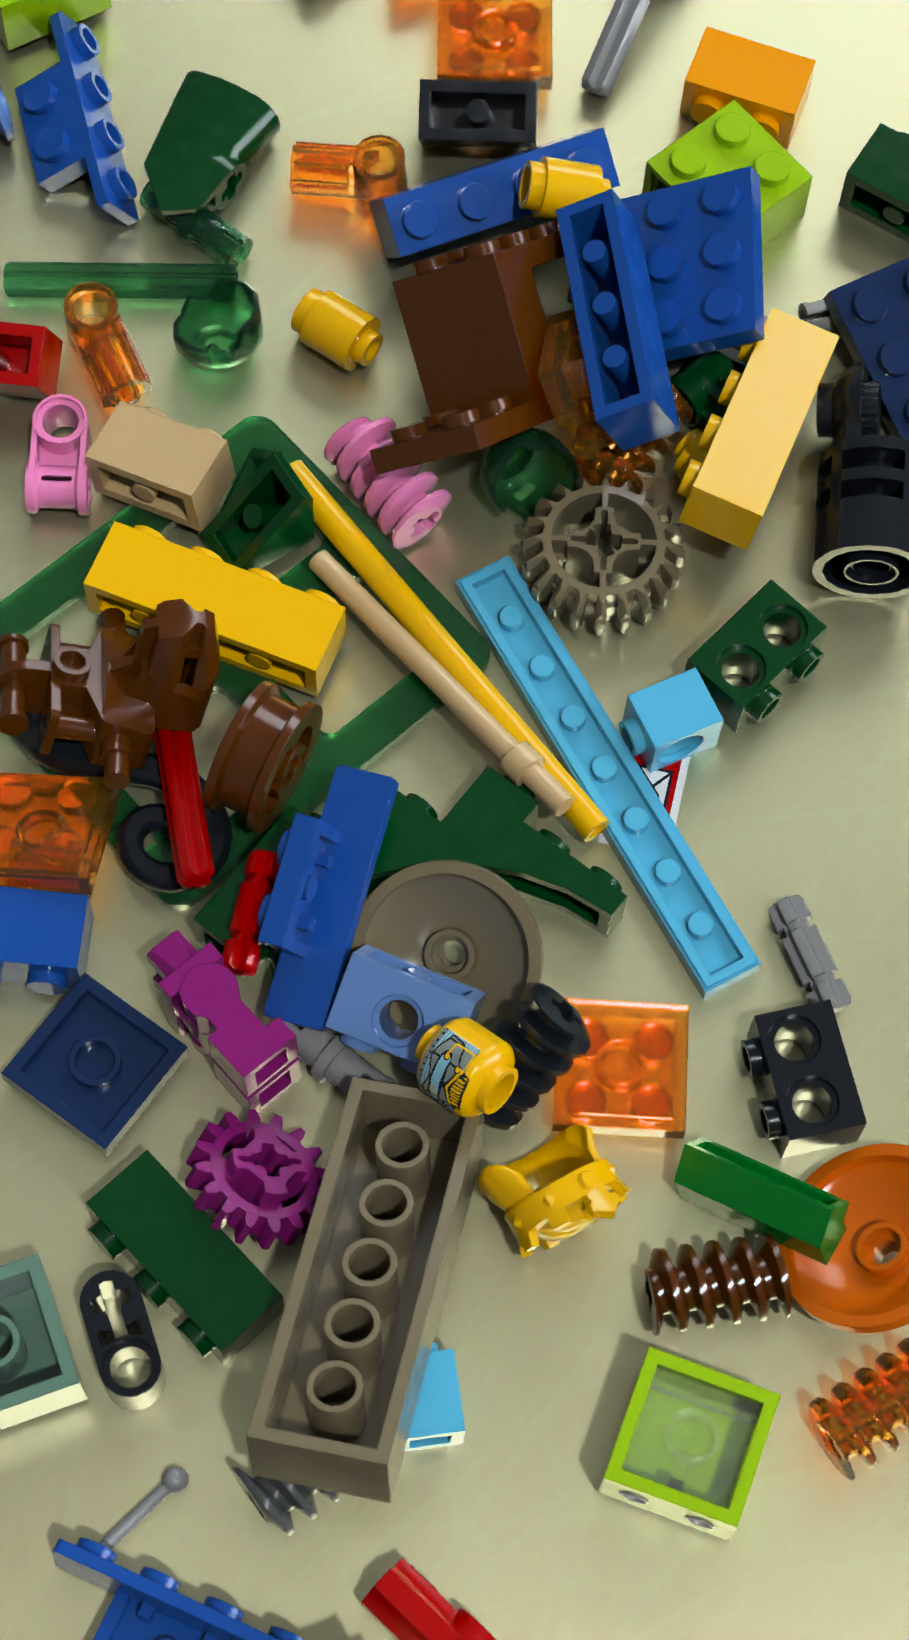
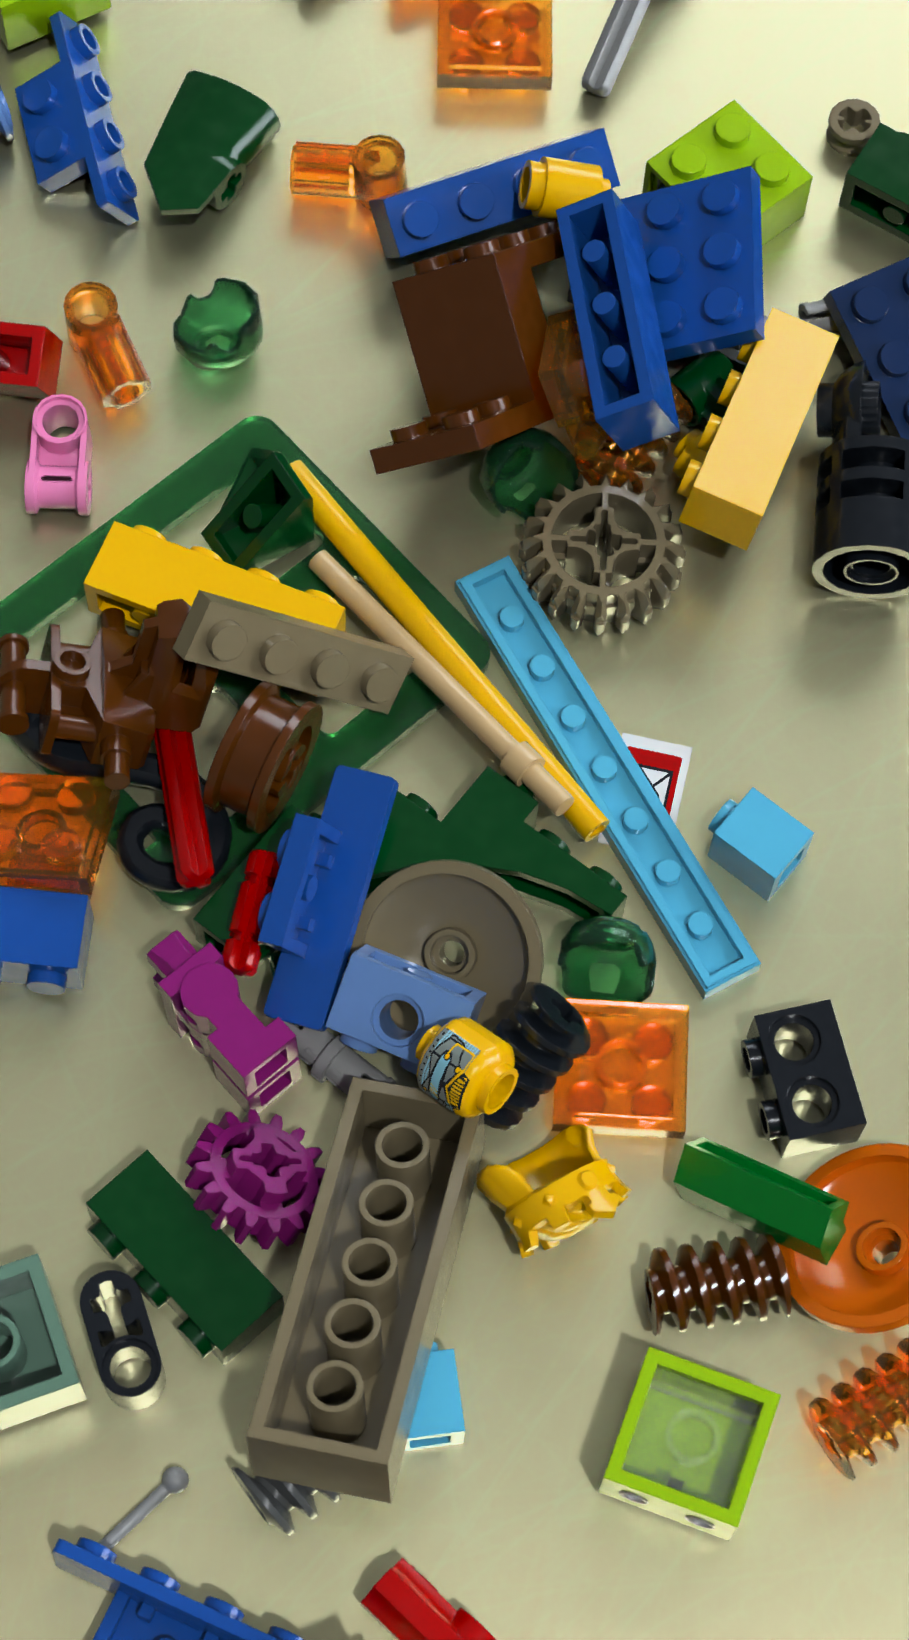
dark blue plate [1,972,189,1157] -> none
clear green axle [3,261,239,299] -> none
tan brick [84,401,236,531] -> none
clear green pin [140,182,253,271] -> none
yellow brick [291,288,383,371] -> none
bright pink piece [324,417,452,551] -> none
black brick [418,79,539,148] -> none
medium azure brick [619,667,724,773] -> none
light orange brick [679,26,816,149] -> none
dark green brick [685,579,827,734] -> none
light grey axle [769,895,851,1014] -> none
none -> dark tan plate [172,590,414,714]
none -> clear green hair [557,914,657,1011]
none -> medium azure brick [707,787,814,902]
none -> dark tan bush [826,99,881,157]

